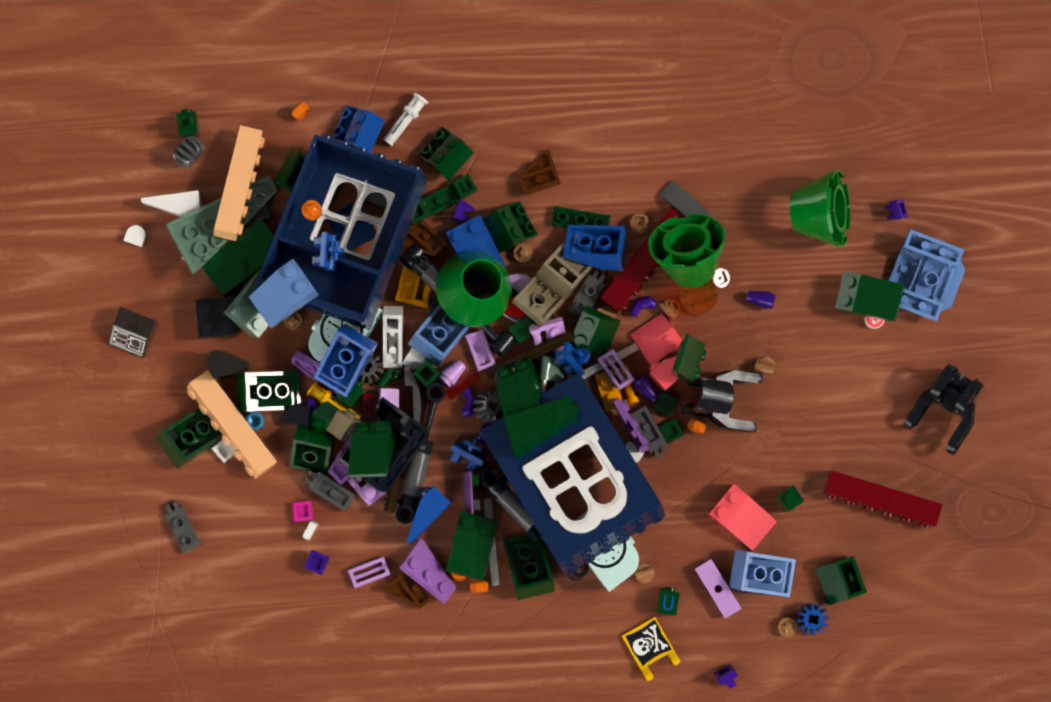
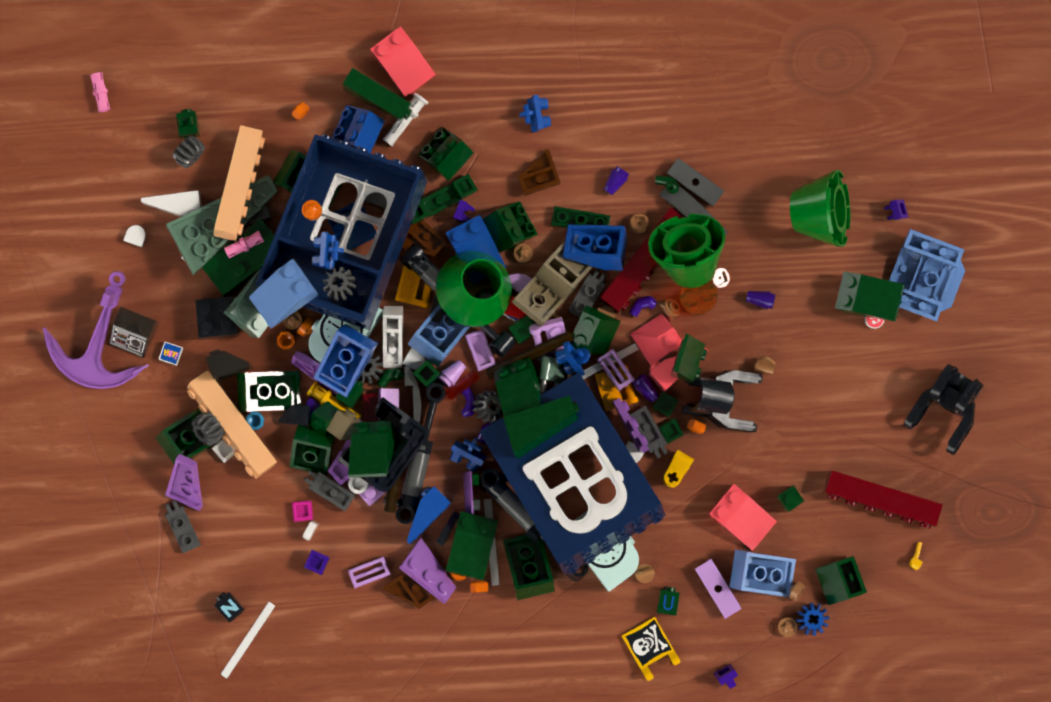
none -> medium lavender piece [42,271,149,389]
none -> bright pink pin [90,72,111,112]
none -> tile [159,342,183,366]
none -> medium lavender wing [165,454,203,511]
none -> dark grey gear [192,412,224,446]
none -> black brick [214,592,246,623]
none -> white sticker [221,602,275,678]
none -> bright pink pin [224,231,264,259]
none -> orange tile [277,331,295,350]
none -> orange tile [297,318,315,337]
none -> dark grey gear [322,267,356,301]
none -> dark green slope [342,68,413,123]
none -> white tile [348,477,369,494]
none -> coral slope [370,26,436,98]
none -> black tile [436,512,460,545]
none -> blue hips [519,95,551,133]
none -> dark purple cone [604,166,629,195]
none -> dark green arm [655,175,679,194]
none -> yellow piece [663,450,694,488]
none -> dark grey tile [667,158,724,207]
none -> medium nougat tile [789,581,806,601]
none -> yellow hand [909,542,923,570]

